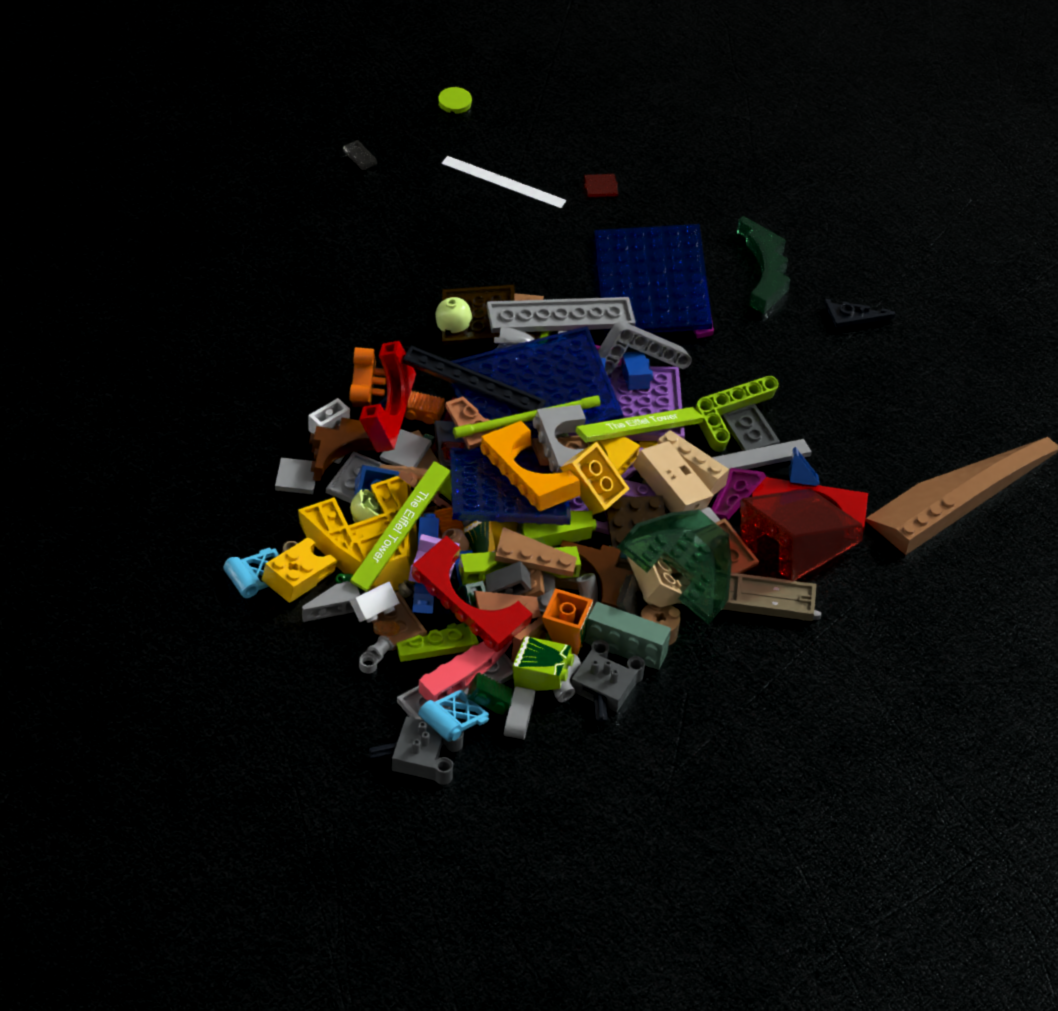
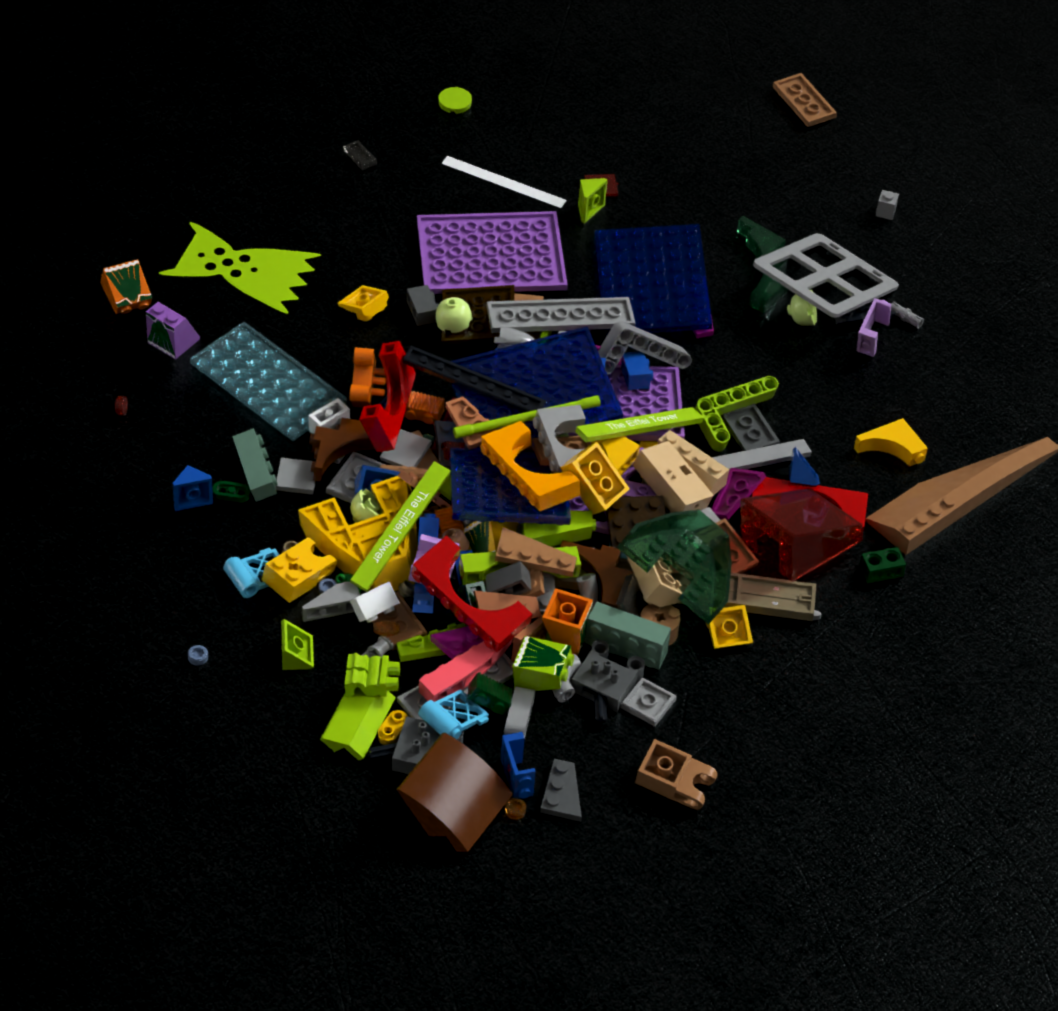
none -> slope [100,259,152,314]
none -> clear red tile [115,396,128,415]
none -> medium lavender slope [146,302,200,359]
none -> lime piece [159,222,321,314]
none -> blue slope [173,465,213,511]
none -> sand blue tile [188,645,208,665]
none -> clear light blue plate [190,322,347,441]
none -> dark green plate [213,481,251,503]
none -> sand green brick [232,428,278,502]
none -> lime slope [281,619,314,670]
none -> sand blue tile [318,579,337,594]
none -> lime slope [320,687,396,760]
none -> yellow slope [338,285,389,321]
none -> lime hips [345,653,400,697]
none -> yellow plate [378,710,408,745]
none -> reddish brown slope [396,733,513,852]
none -> dark grey brick [407,285,439,326]
none -> medium lavender plate [417,211,567,294]
none -> magenta wing [430,626,484,660]
none -> blue panel [500,732,536,800]
none -> clear orange tile [505,798,526,820]
none -> dark grey wing [540,759,581,822]
none -> lime slope [578,178,608,224]
none -> light grey tile [621,677,676,726]
none -> medium nougat brick [635,739,717,810]
none -> yellow slope [705,605,753,649]
none -> light grey window [753,233,899,318]
none -> medium nougat plate [773,73,837,127]
none -> yellowish green cylinder [787,290,817,326]
none -> yellow arch [854,418,928,466]
none -> lavender panel [857,298,891,357]
none -> dark green brick [859,547,906,584]
none -> light grey brick [876,190,899,220]
none -> light grey pin [891,302,924,329]

